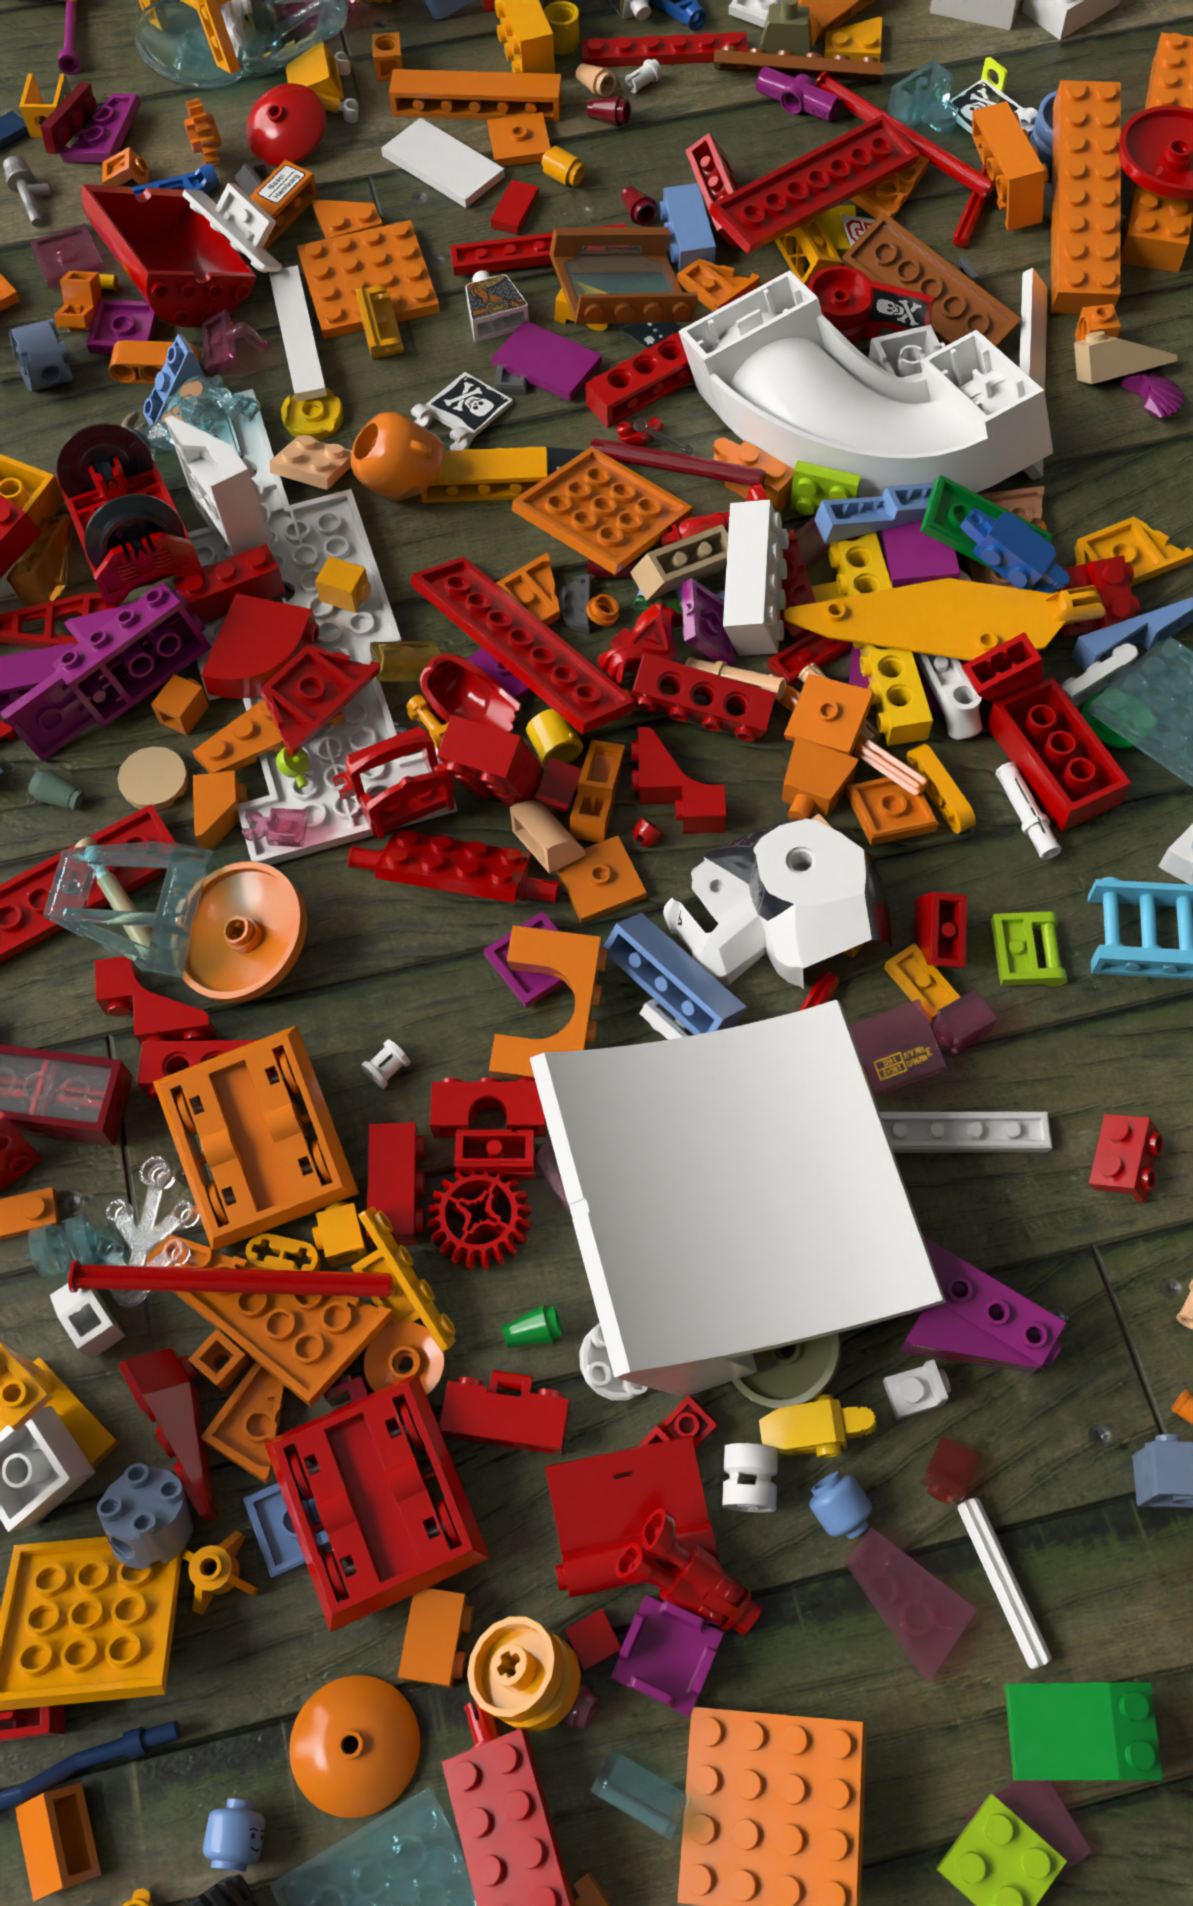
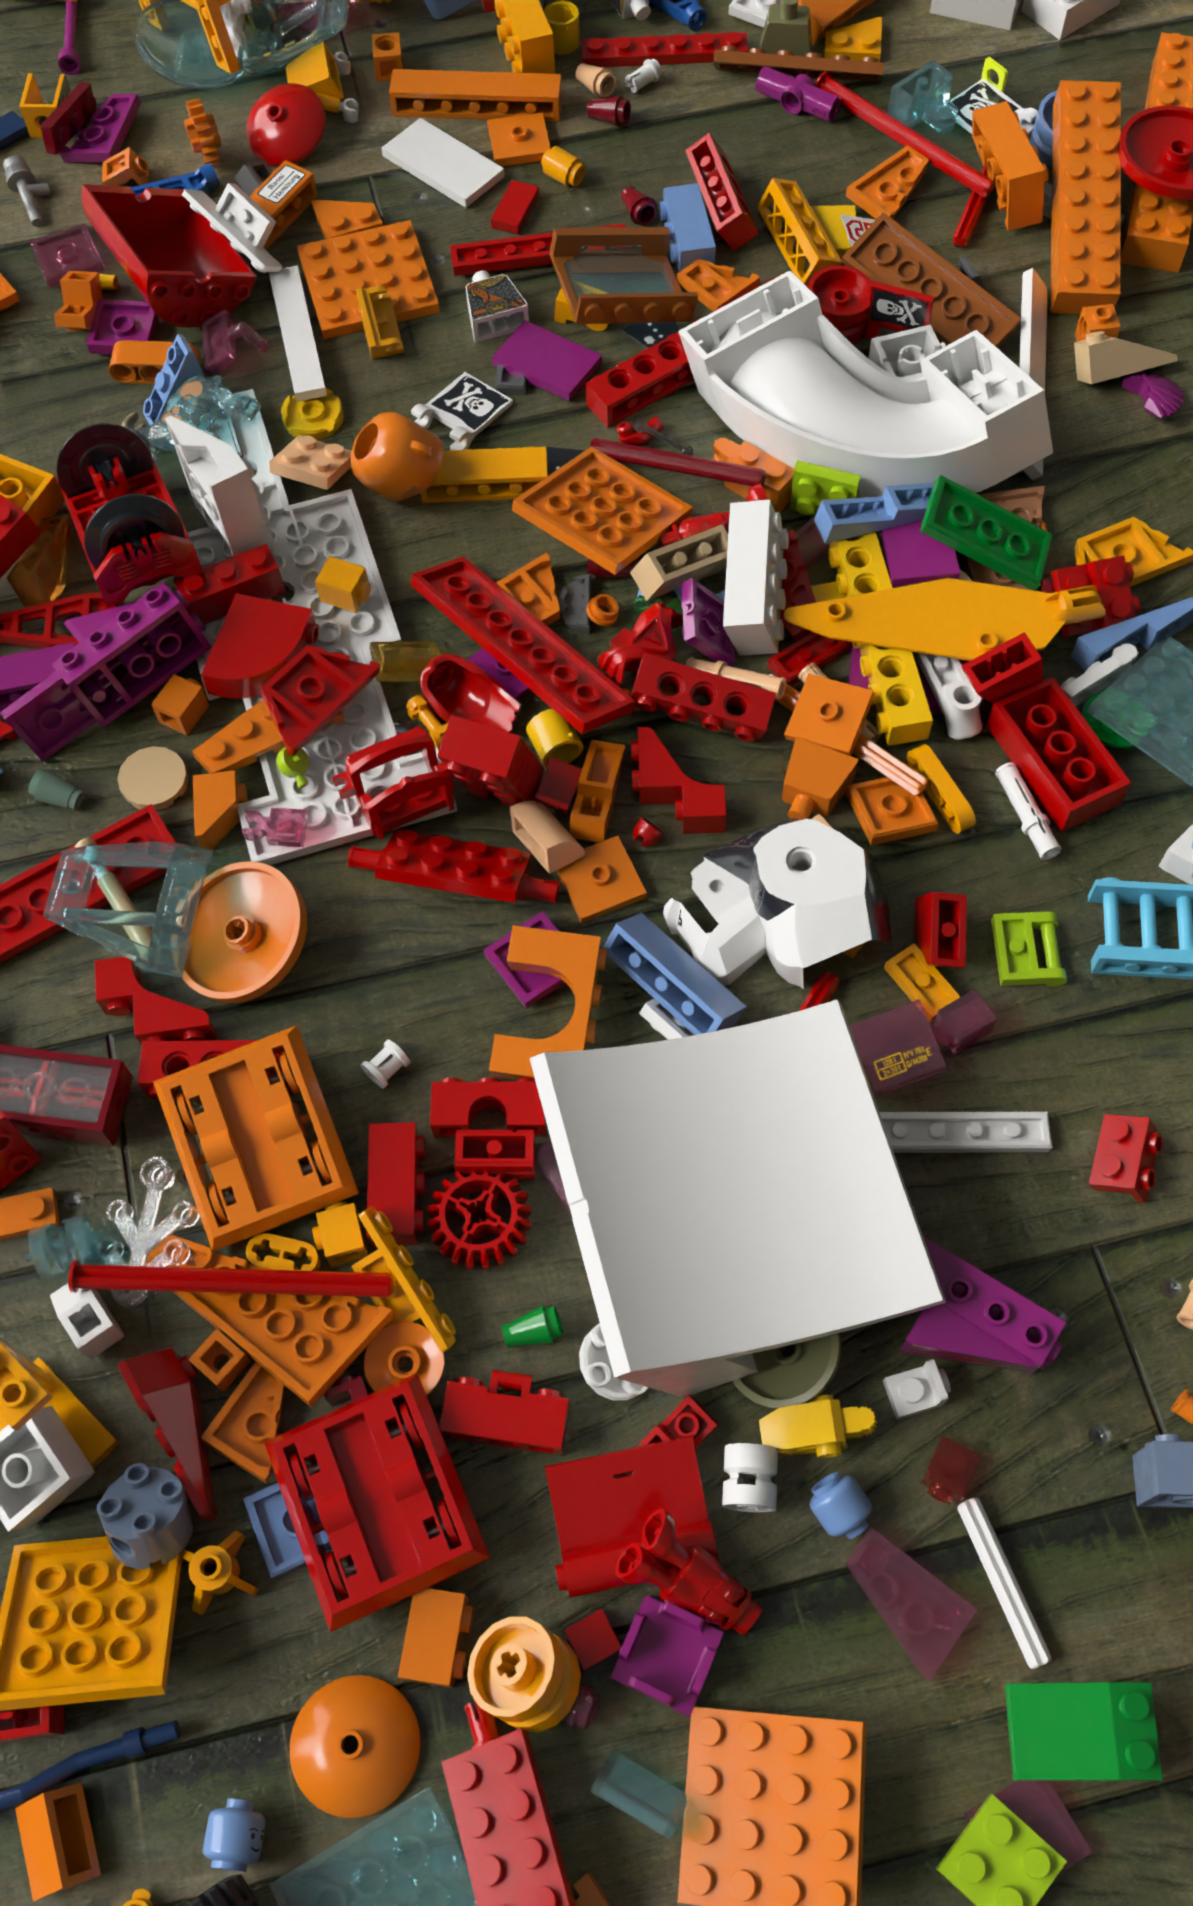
sand blue brick [9,319,73,391] -> none
red plate [709,114,921,254] -> none
blue hinge [960,507,1070,593] -> none

